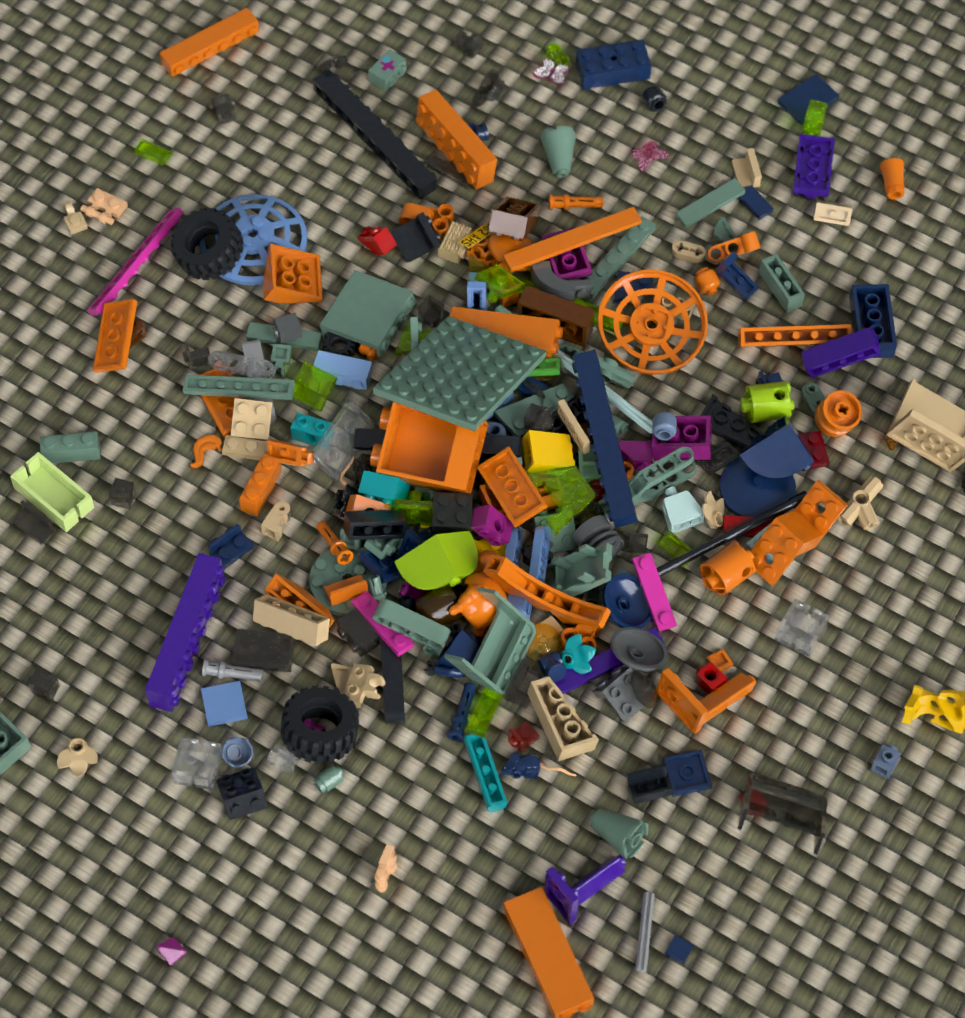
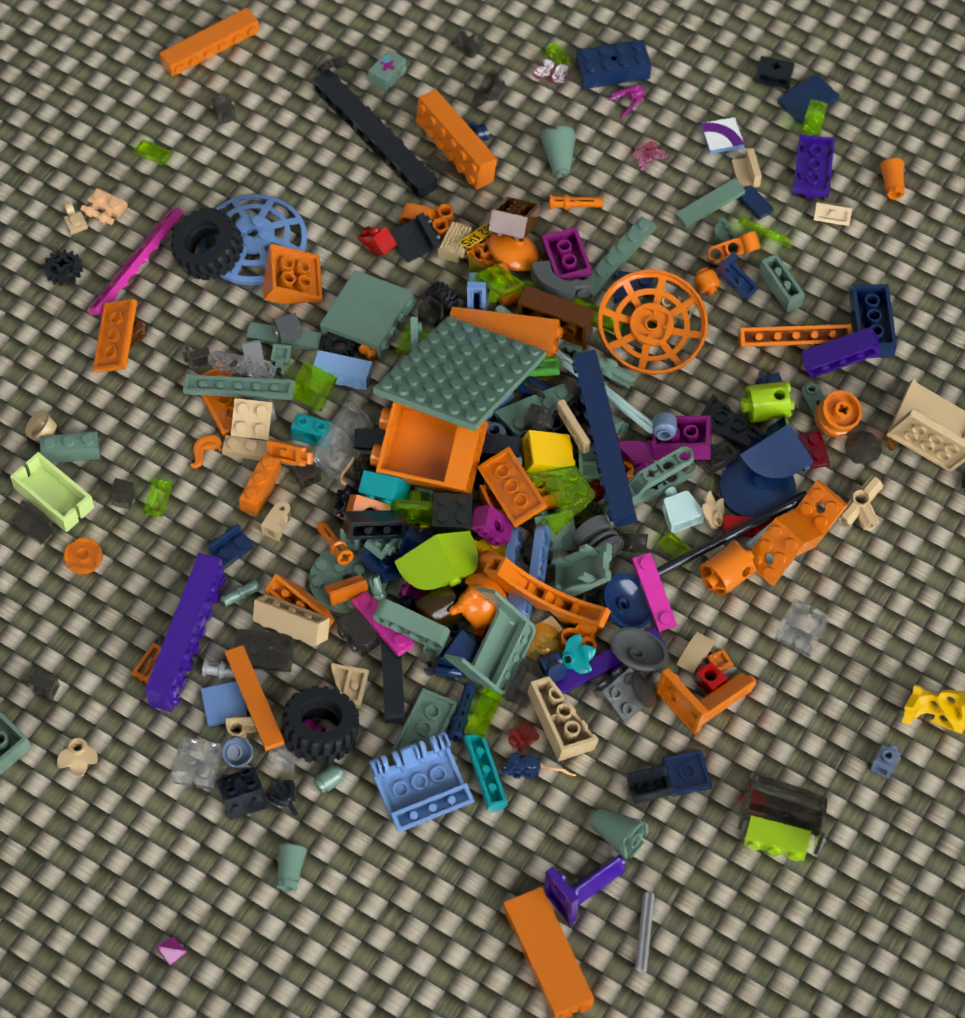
tan plate [343,663,385,704] -> none
light nougat plate [375,844,398,893] -> none
orange tile [503,207,642,272] -> none
black head [641,86,667,112] -> none
dark blue tile [665,935,694,965] -> none
tan beam [672,240,706,263] -> none
none -> tan piece [25,410,57,442]
none -> black gear [43,249,83,286]
none -> orange tile [63,538,103,575]
none -> orange tile [131,642,161,684]
none -> clear neon green tile [143,478,173,517]
none -> sand green pin [220,580,260,607]
none -> orange tile [224,645,284,751]
none -> tan plate [226,716,257,739]
none -> black piece [266,779,298,817]
none -> sand green plant [277,844,307,891]
none -> clear smoke brick [290,459,321,490]
none -> medium blue slope [369,731,474,833]
none -> sand green tile [389,688,459,759]
none -> black tyre [425,281,460,315]
none -> magenta plant [608,84,645,119]
none -> tan slope [676,632,715,675]
none -> tile [701,117,744,154]
none -> clear neon green tile [738,217,794,250]
none -> lime brick [744,815,812,861]
none -> black brick [755,56,795,90]
none -> clear smoke dish [845,431,882,464]

